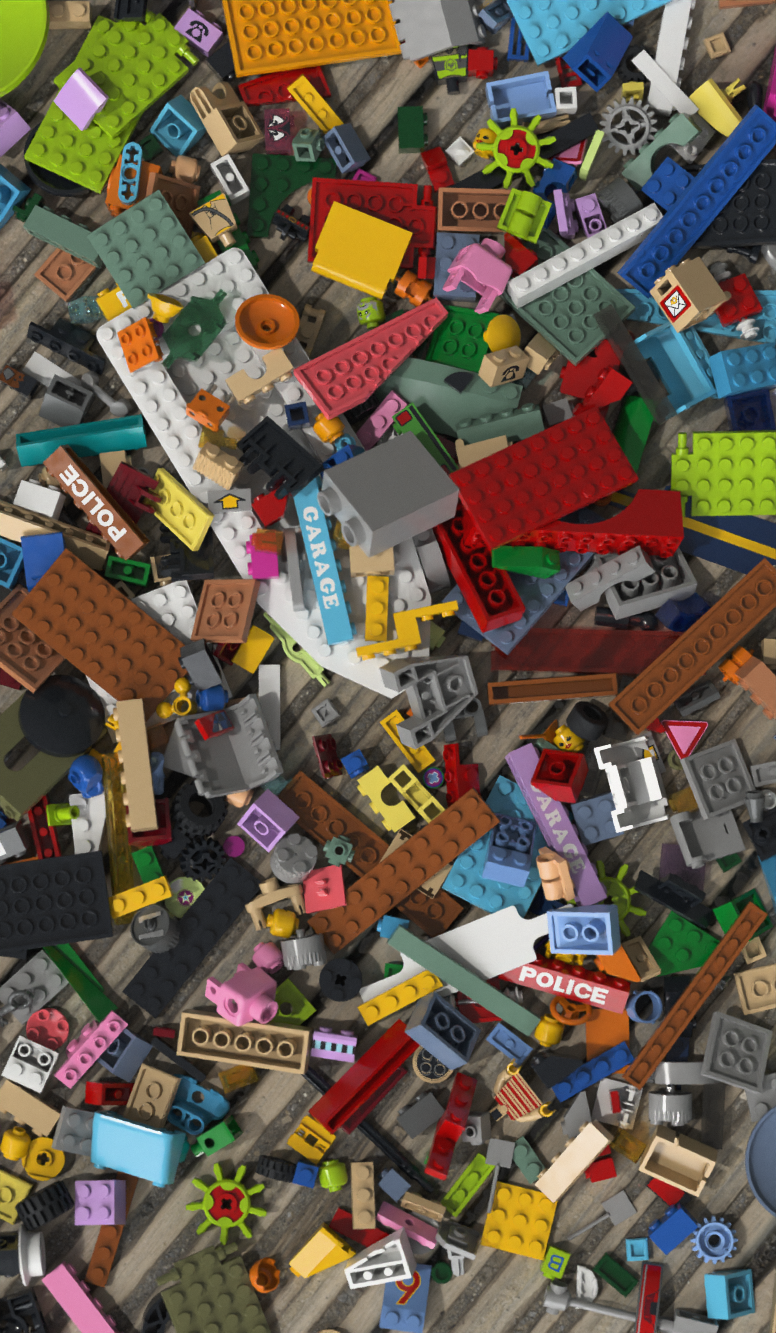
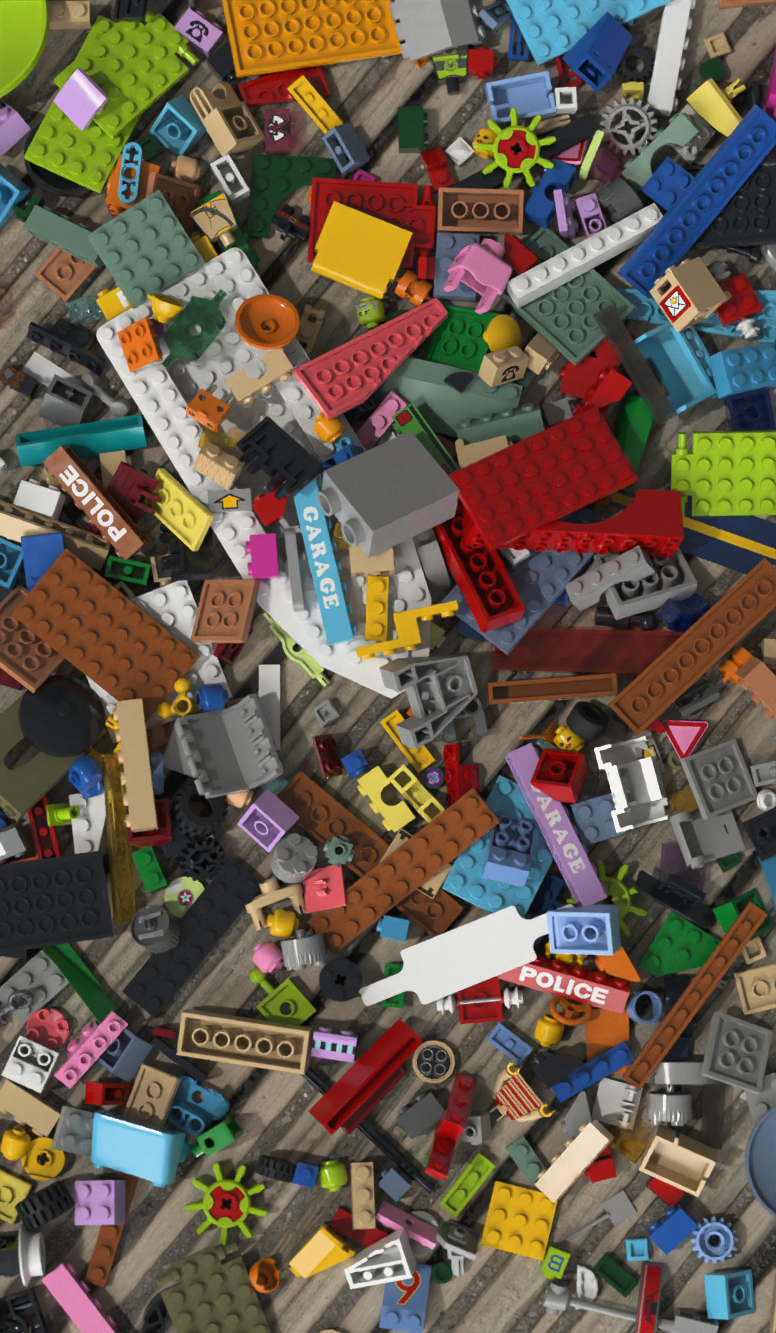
yellow plate [109,875,174,919] -> none
brick [178,638,222,692] -> none
red slope [194,710,234,741] -> none
bright pink piece [205,962,278,1026] -> none
clear yellow slope [218,1065,258,1094] -> none
magenta tile [223,836,245,857] -> none
yellow slope [231,625,275,674] -> none
clear orange brick [251,528,284,555] -> none
dark blue brick [284,401,310,431] -> none
yellow piece [287,1115,336,1165] -> none
sand green brick [292,128,325,162] -> none
yellow plate [357,969,444,1026] -> none
sand green tile [387,924,541,1037] -> none
tan plate [400,1191,446,1222] -> none
sand blue brick [404,991,481,1070] -> none
light grey piece [485,1138,515,1213] -> none
green slope [492,546,560,579] -> none
lime plate [496,188,552,244] -> none
light nougat plate [536,846,575,901] -> none
red tile [609,1089,621,1113] -> none
tan plate [621,936,661,982] -> none
white sticker [631,50,699,117] -> none
dark grey cone [744,790,765,823] -> none
none -> clear pink slope [588,147,623,185]
none -> dark green tile [698,56,726,83]

